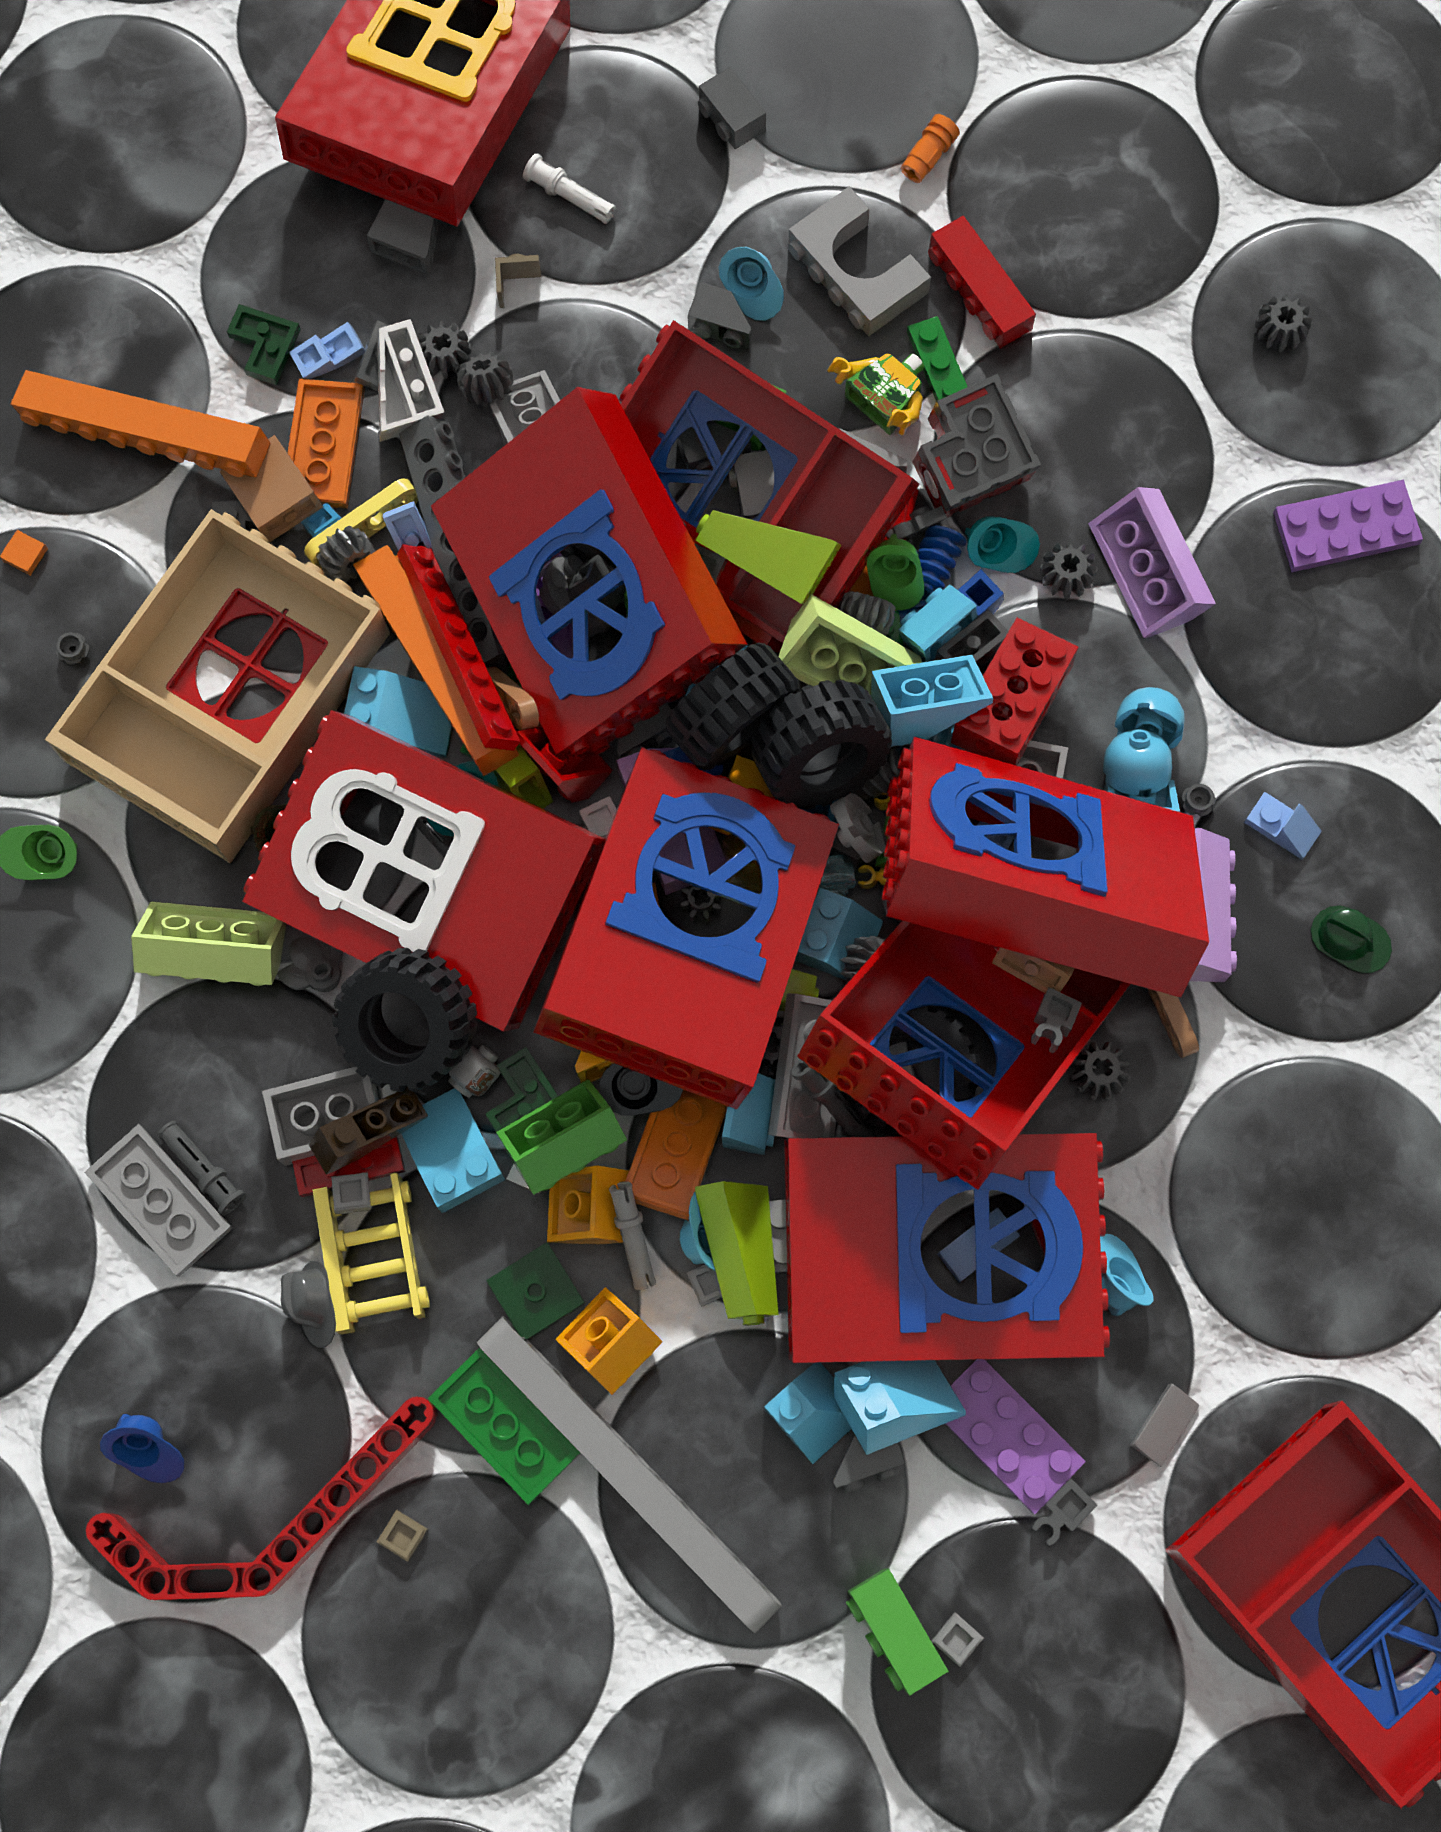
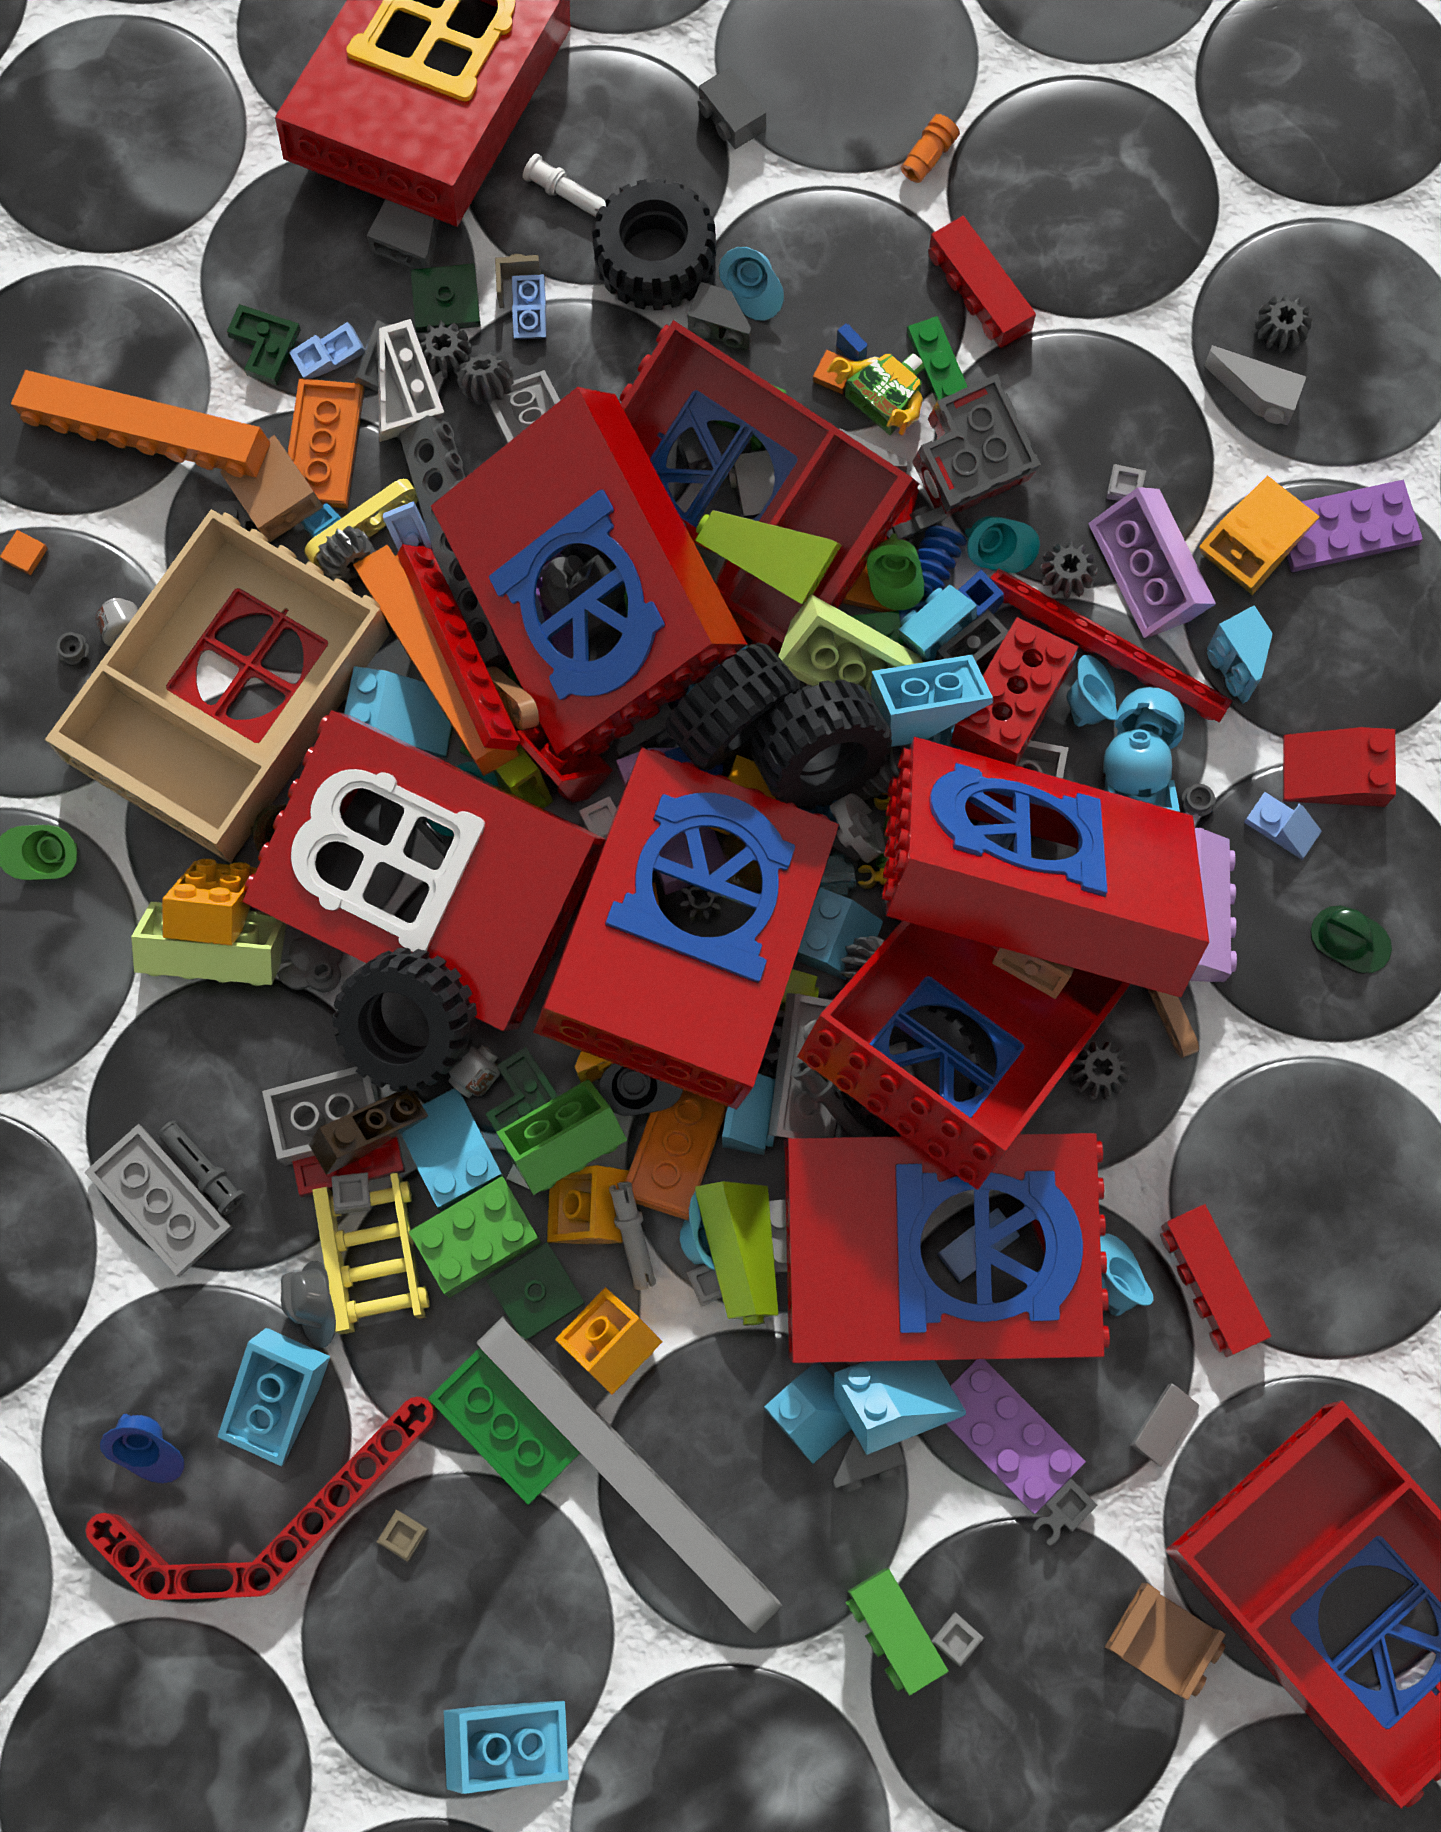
light grey arch [788,186,931,336] -> none
dark grey gear [838,591,896,636] -> none
dark grey plate [1031,987,1082,1053] -> none
none -> light grey head [96,598,138,647]
none -> light orange slope [162,859,258,946]
none -> medium azure slope [217,1328,330,1467]
none -> bright green brick [409,1176,542,1298]
none -> dark green plate [411,263,481,333]
none -> medium azure slope [444,1701,569,1794]
none -> light blue slope [512,274,546,340]
none -> black tyre [592,178,716,311]
none -> orange tile [813,350,854,394]
none -> blue tile [836,324,868,361]
none -> red plate [990,568,1233,723]
none -> medium azure piece [1066,655,1117,727]
none -> medium nougat panel [1104,1583,1226,1700]
none -> light grey tile [1106,464,1146,501]
none -> red brick [1160,1204,1272,1357]
none -> light orange slope [1199,475,1320,595]
none -> light grey slope [1204,345,1306,425]
none -> medium azure slope [1207,606,1273,704]
none -> red slope [1283,727,1396,807]

